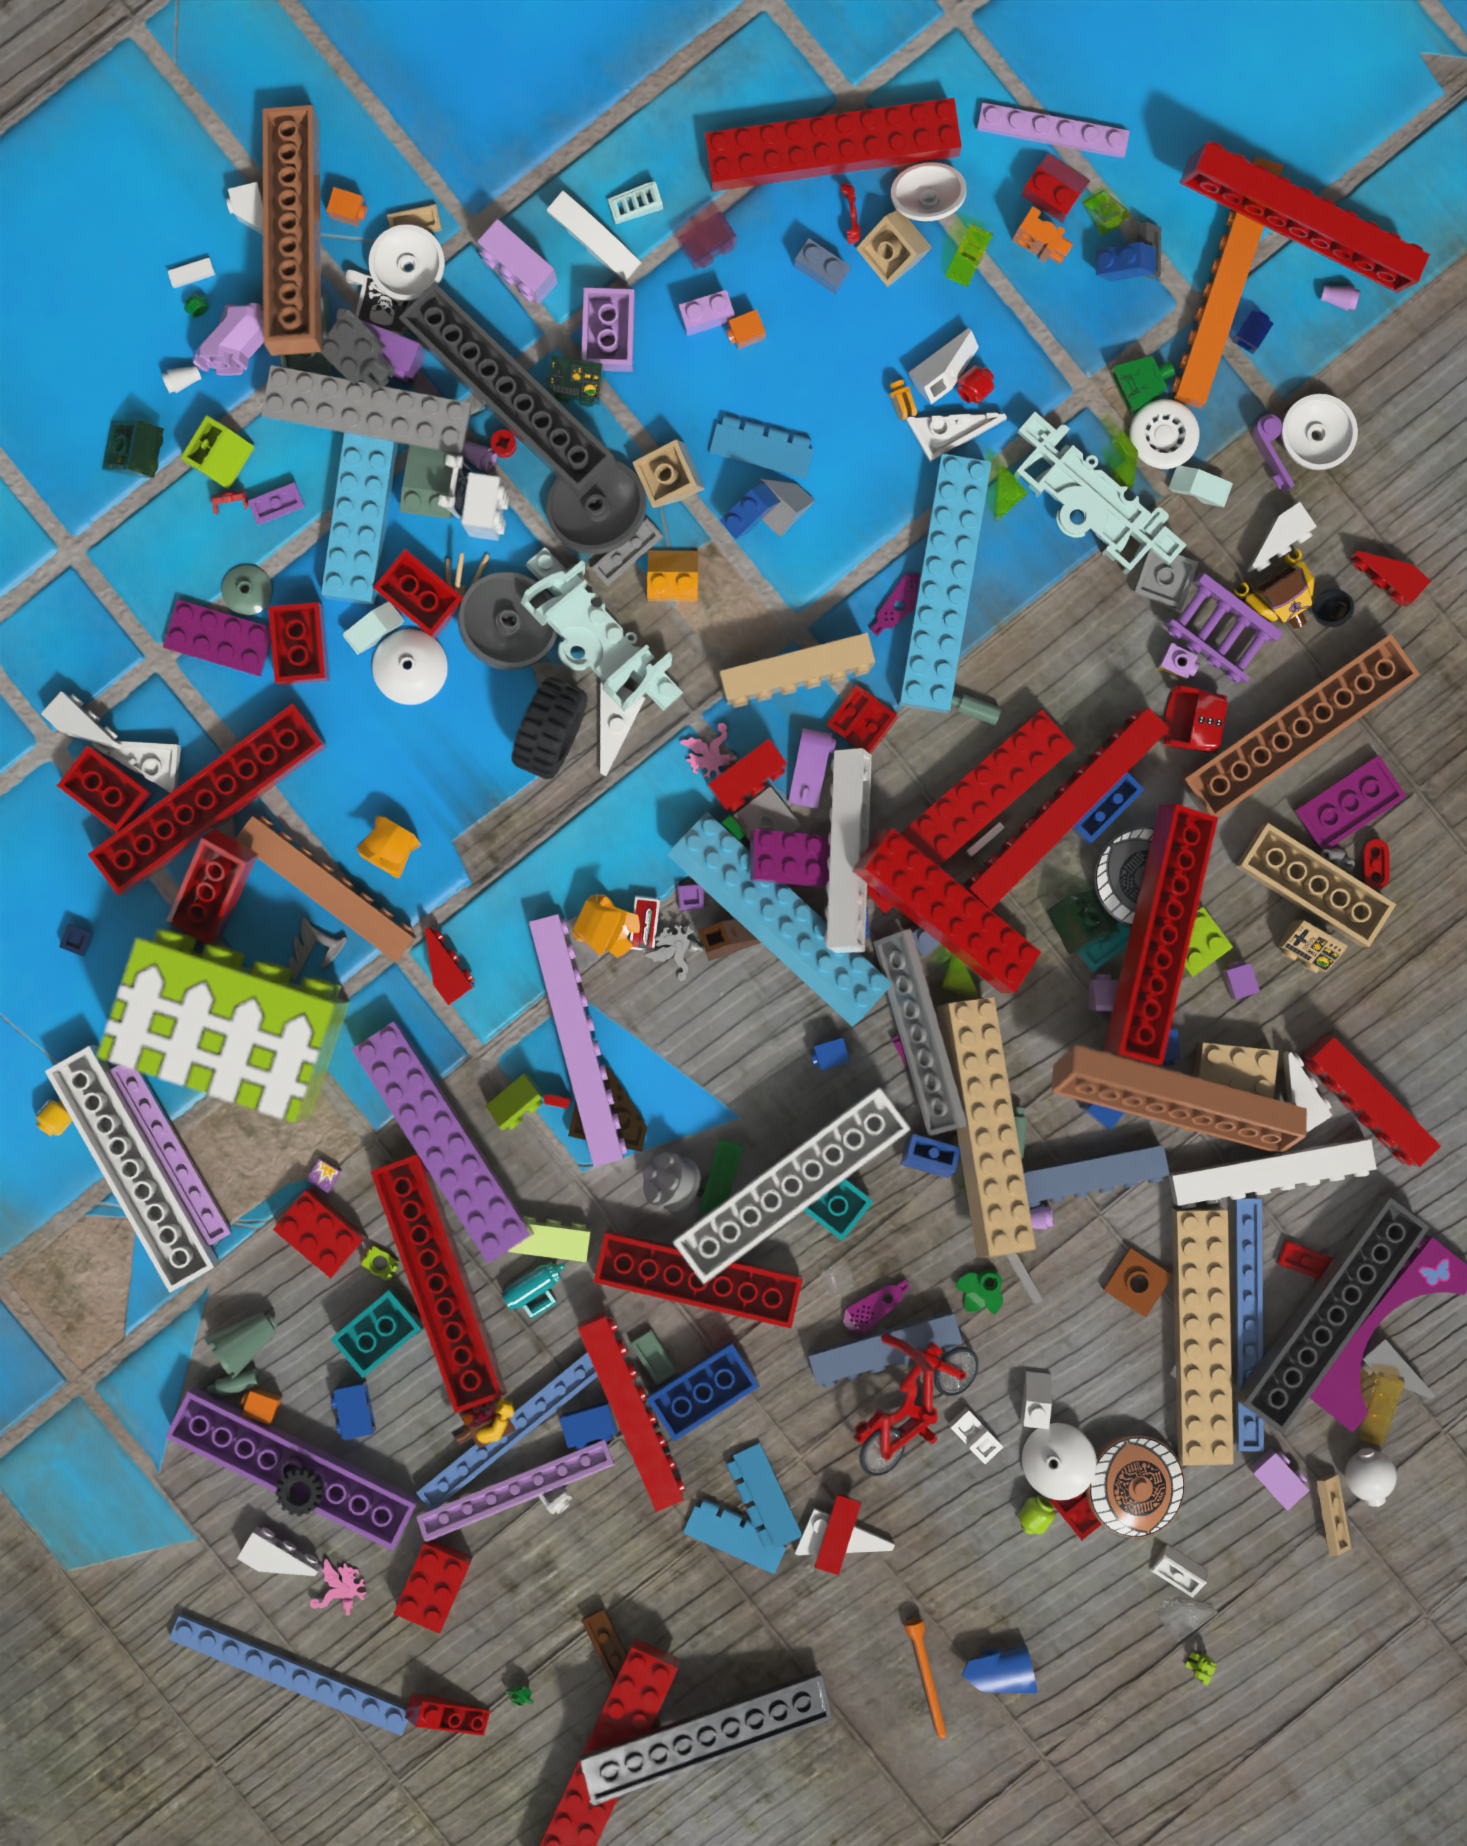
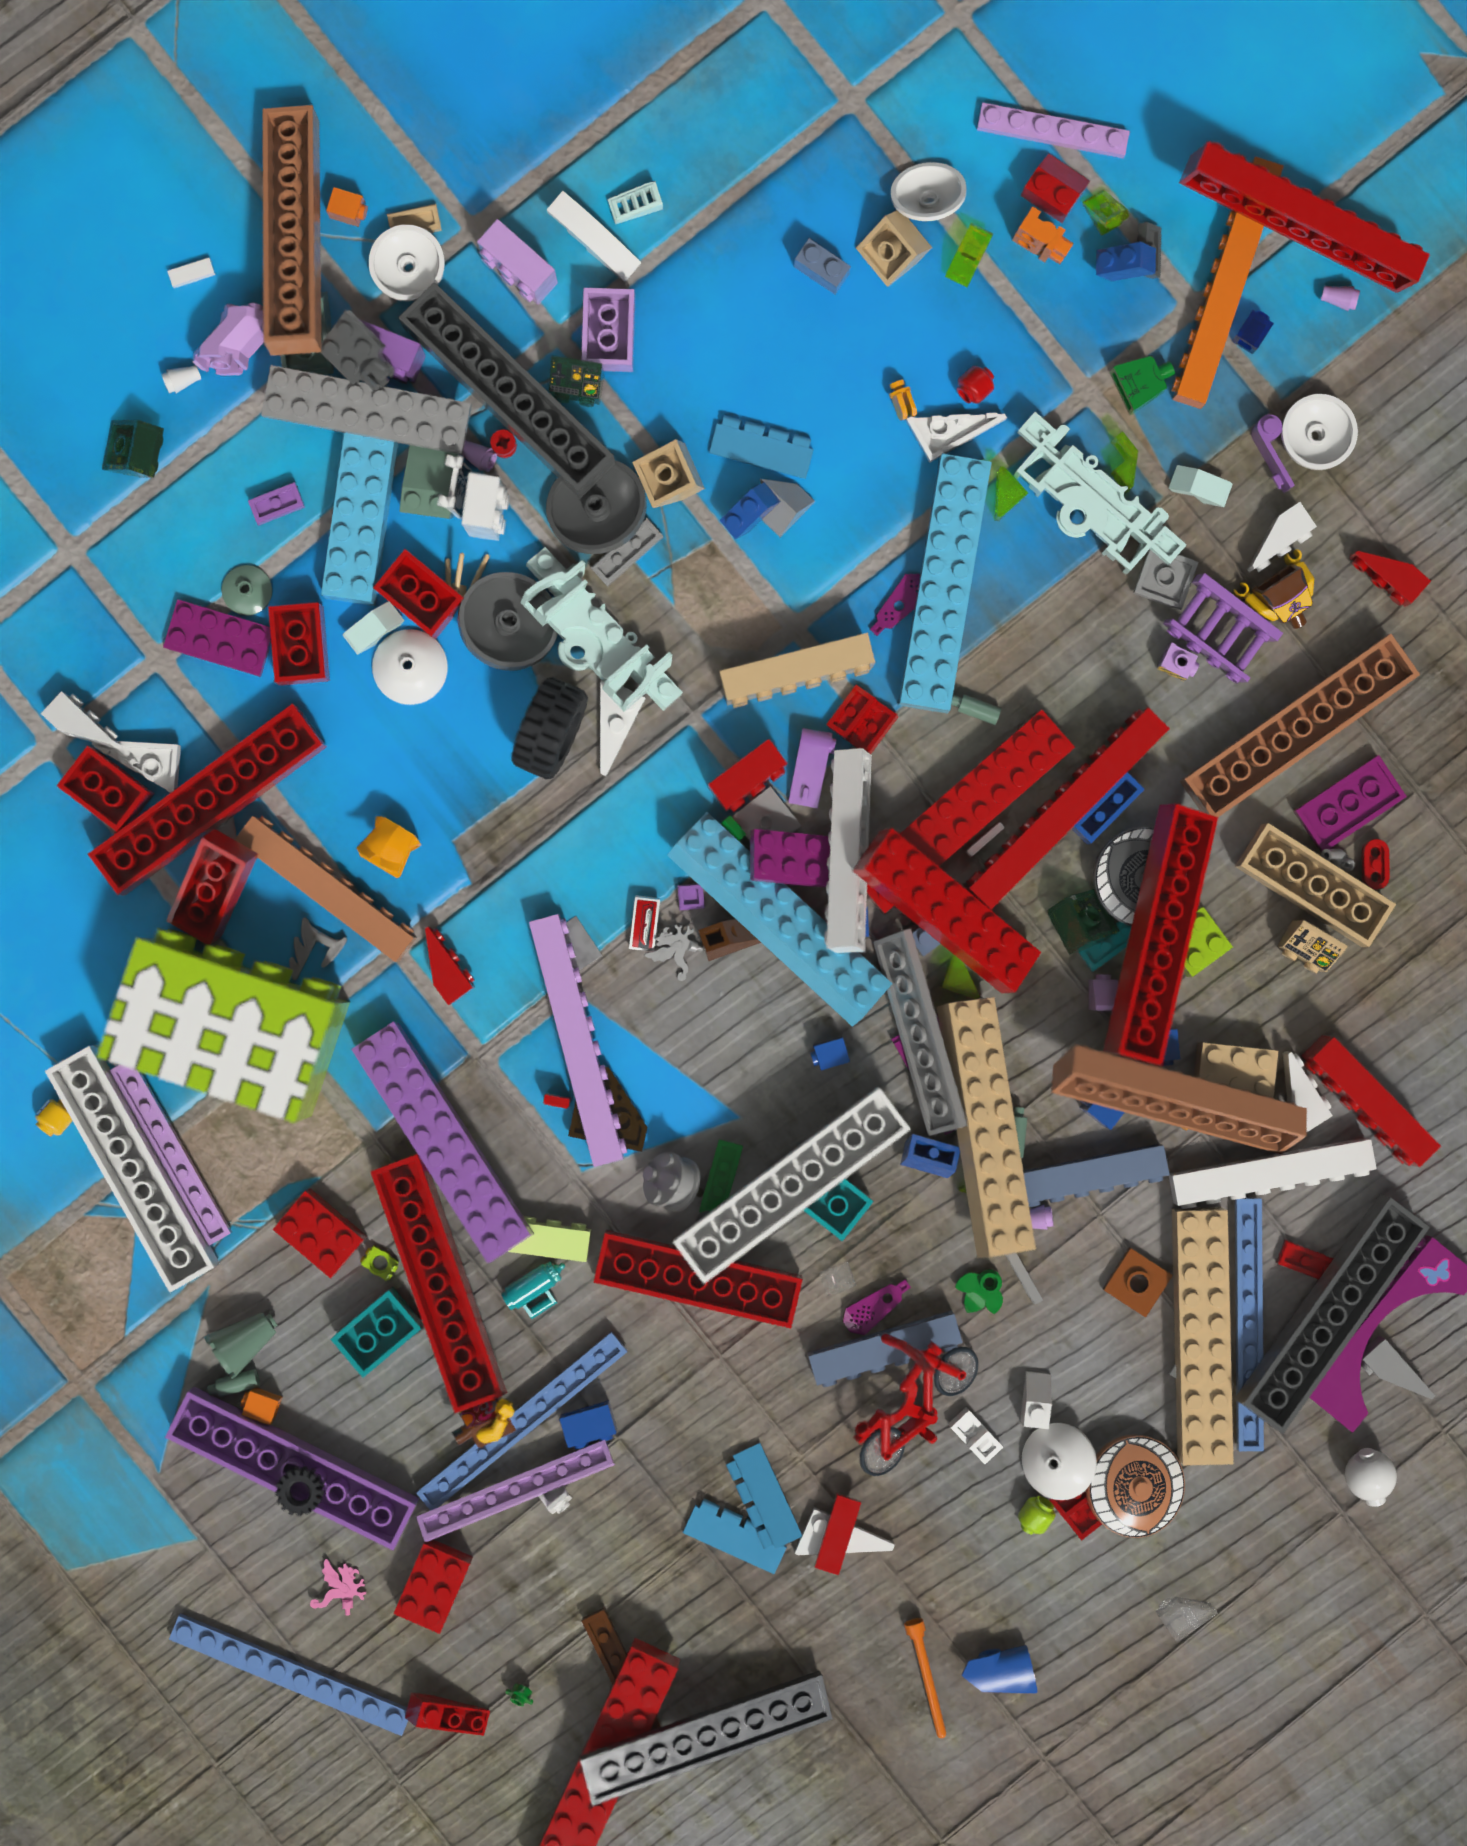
dark blue plate [59,924,94,956] -> none
lime slope [180,415,255,490] -> none
green plate [184,294,209,318] -> none
red piece [211,489,249,515] -> none
white slope [226,182,263,235] -> none
white slope [237,1527,322,1576] -> none
tile [306,1158,342,1193] -> none
blue brick [331,1380,376,1440] -> none
flag [336,270,411,337] -> none
lime slope [485,1072,545,1131] -> none
light orange piece [572,894,640,958] -> none
red brick [577,1311,686,1512] -> none
sand green tile [629,1328,678,1385] -> none
light orange slope [647,551,698,602] -> none
blue brick [647,1339,760,1442] -> none
clear pink brick [678,211,737,270] -> none
lavender brick [679,290,734,336] -> none
bright pink piece [680,723,737,778] -> none
red brick [705,97,962,192] -> none
orange brick [726,309,766,349] -> none
red piece [840,184,861,245] -> none
white slope [908,328,979,404] -> none
white wheel [1130,399,1199,469] -> none
white slope [1150,1545,1209,1598] -> none
red piece [1161,686,1228,754] -> none
lime piece [1185,1652,1217,1685] -> none
medium lavender brick [1222,960,1260,999] -> none
lavender brick [1248,1448,1310,1511] -> none
black piece [1312,589,1355,627] -> none
tan plate [1317,1474,1352,1556] -> none
clear yellow tile [1358,1372,1405,1445] -> none

